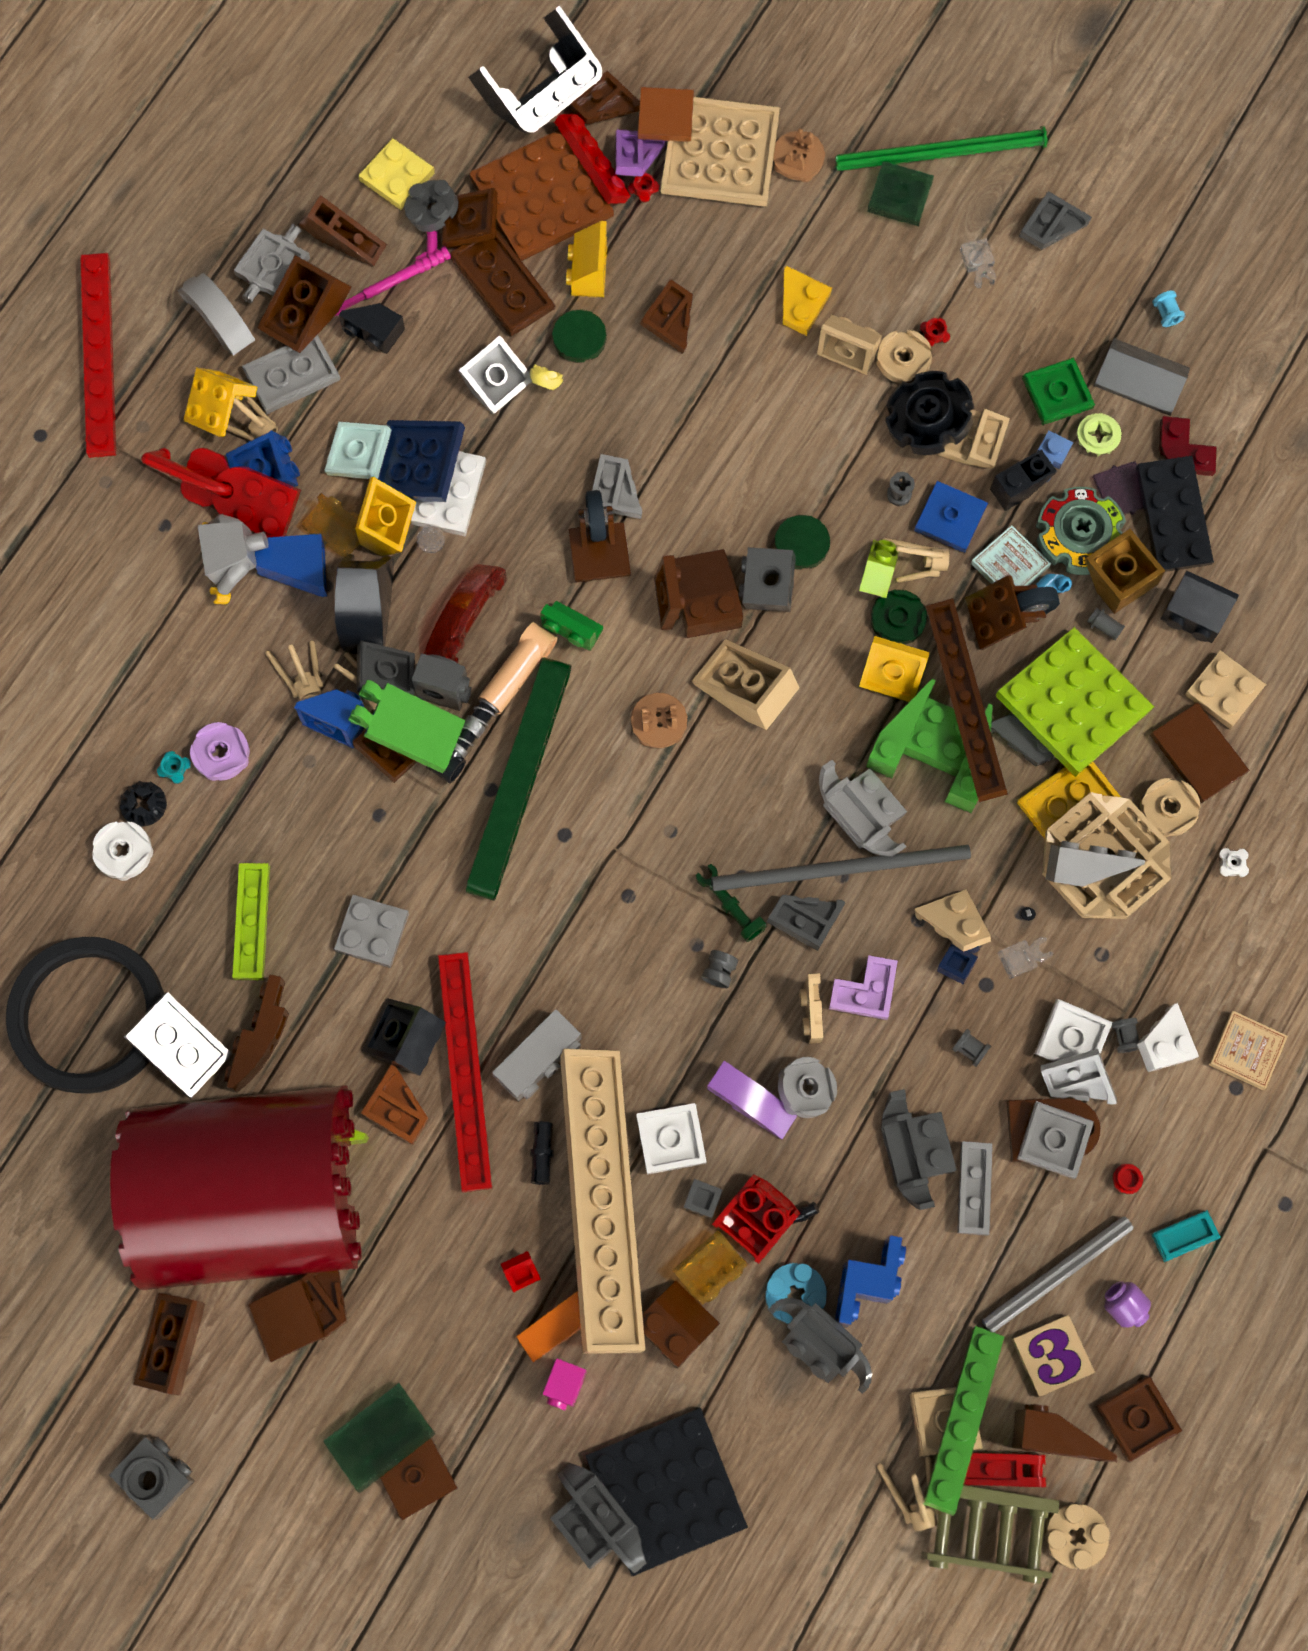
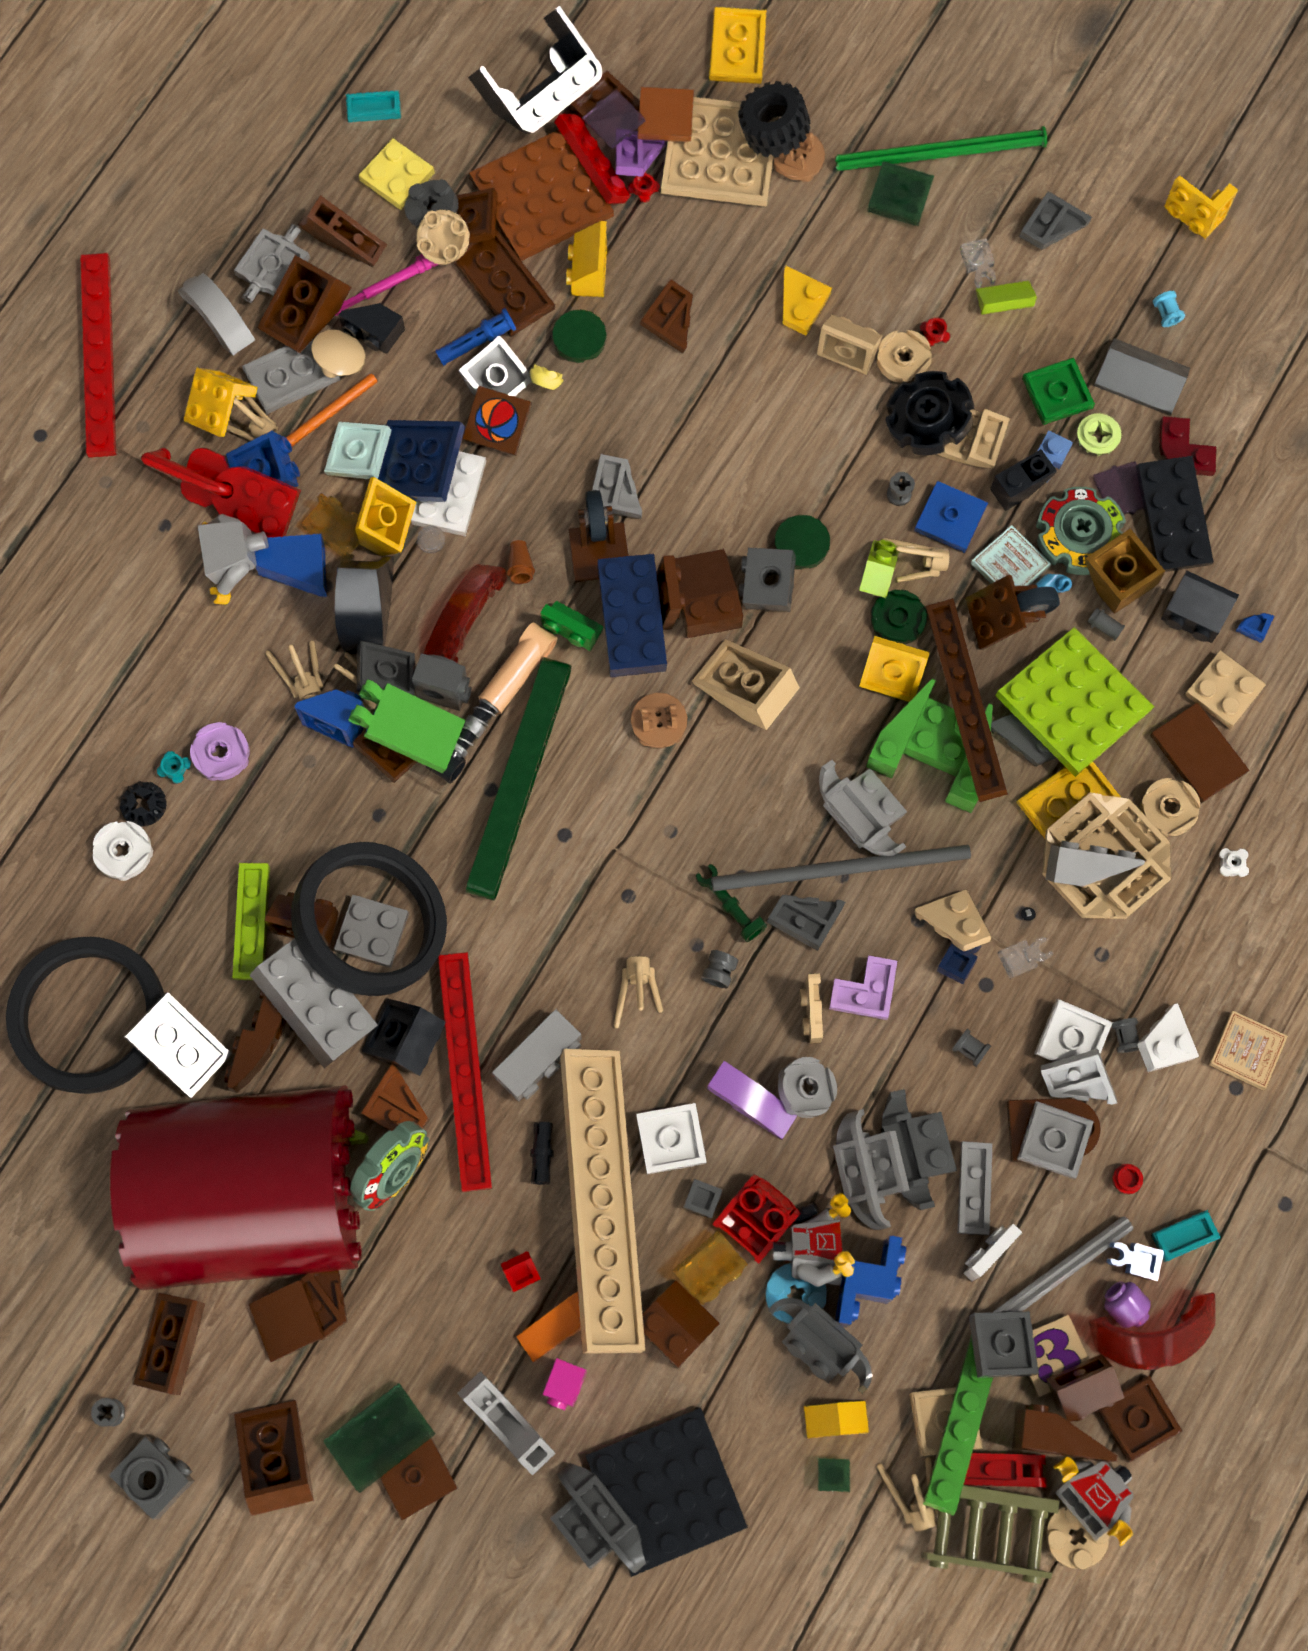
none -> dark grey bush [91,1398,125,1427]
none -> reddish brown slope [234,1400,314,1516]
none -> light grey brick [250,938,378,1068]
none -> reddish brown slope [264,892,339,947]
none -> orange bar [286,373,378,447]
none -> black tyre [291,842,447,996]
none -> tan dish [311,330,365,378]
none -> teal tile [346,90,401,122]
none -> sand green piece [350,1121,429,1211]
none -> tan dish [416,210,470,265]
none -> blue pin [435,308,517,366]
none -> light grey arch [458,1371,555,1475]
none -> tile [463,385,532,456]
none -> dark orange cone [507,540,535,584]
none -> piece [583,90,646,149]
none -> dark blue brick [598,554,667,678]
none -> tan plant [613,956,663,1028]
none -> yellow tile [709,7,766,84]
none -> black tyre [738,81,811,158]
none -> torso [773,1193,855,1287]
none -> yellow slope [804,1401,869,1438]
none -> clear green plate [818,1459,850,1492]
none -> light grey plate [833,1109,910,1230]
none -> white plate [963,1224,1022,1281]
none -> dark grey plate [969,1311,1039,1378]
none -> lime slope [976,280,1037,315]
none -> reddish brown brick [1046,1354,1124,1422]
none -> torso [1053,1457,1134,1546]
none -> clear red windscreen [1088,1292,1216,1370]
none -> plate [1106,1242,1164,1281]
none -> yellow bracket [1164,176,1238,239]
none -> blue tile [1236,613,1274,643]

